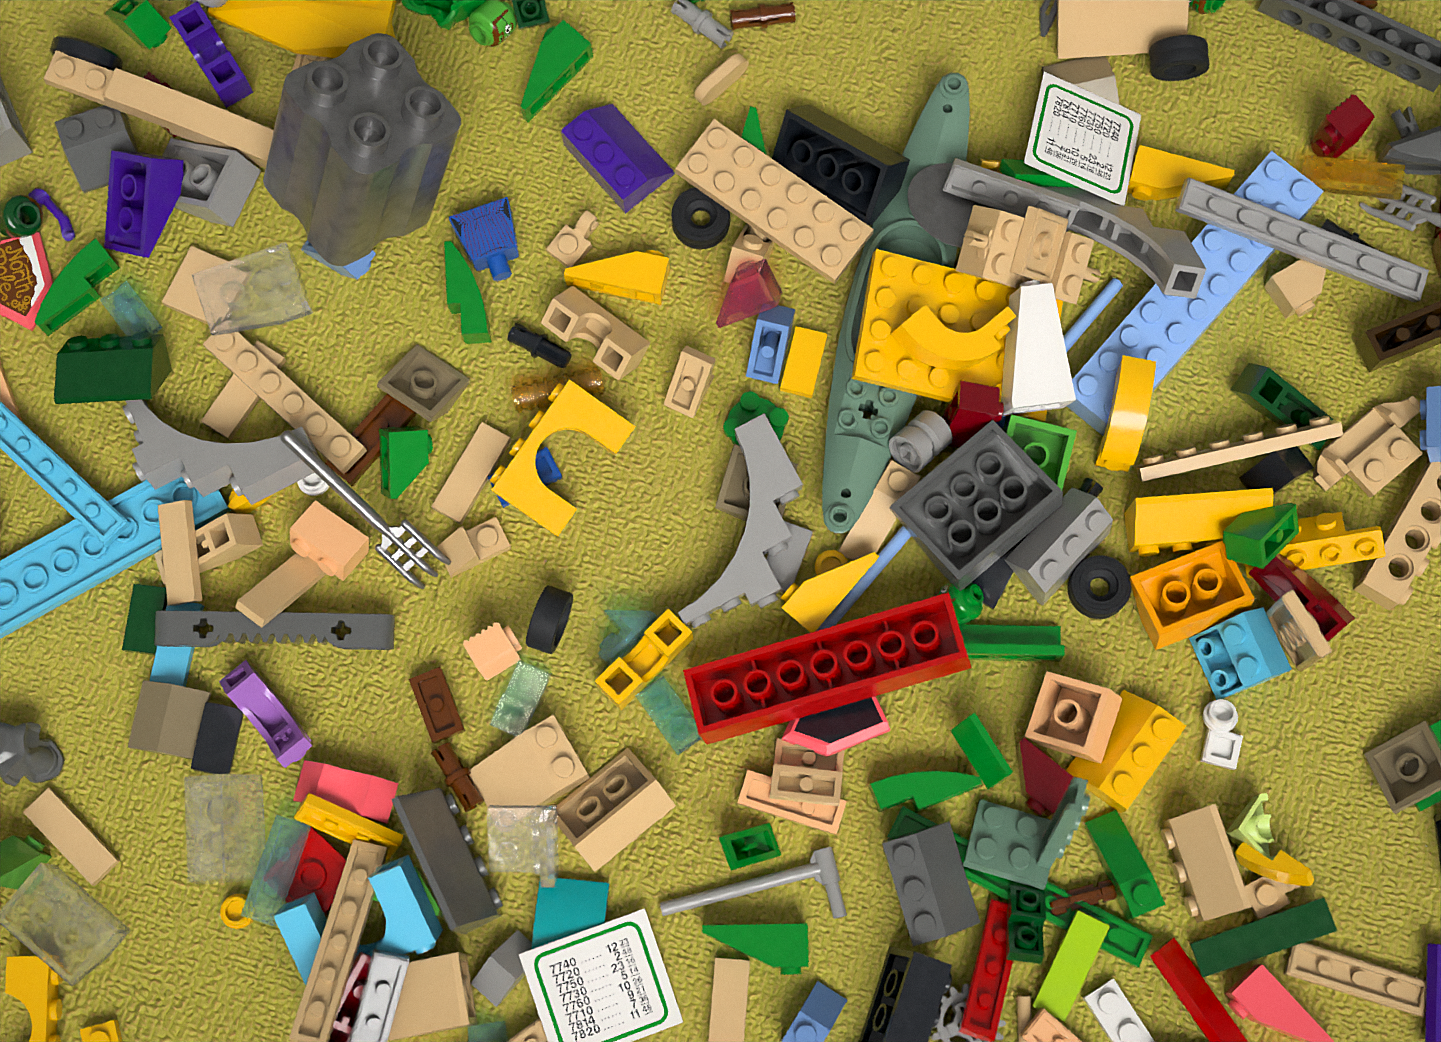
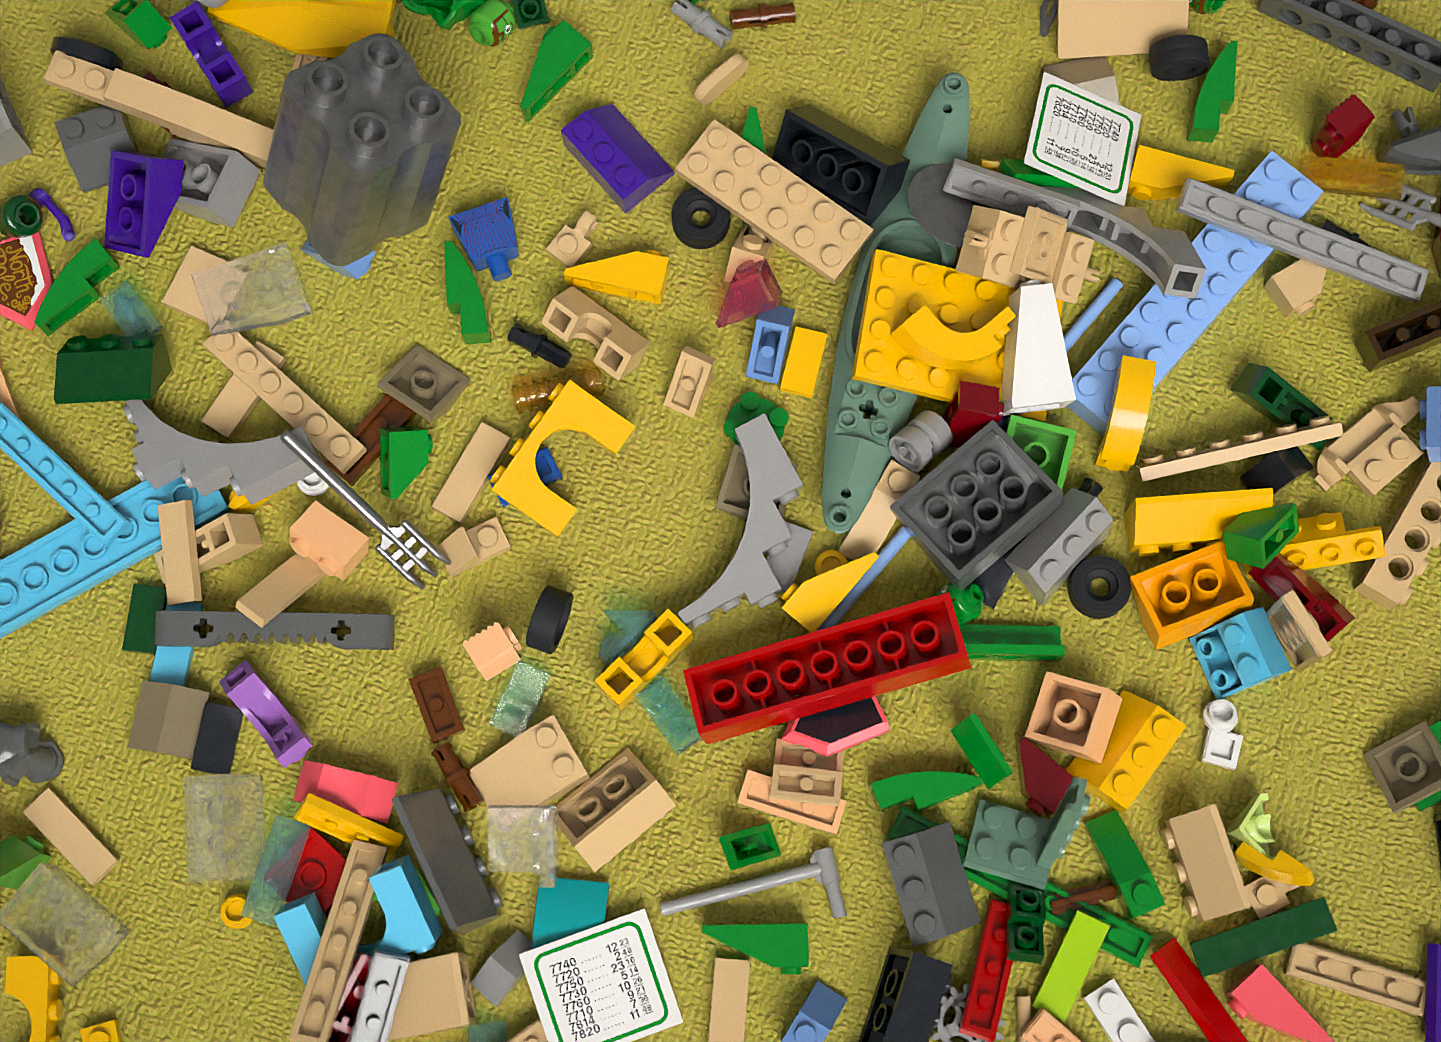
none -> green slope [1187,41,1238,143]

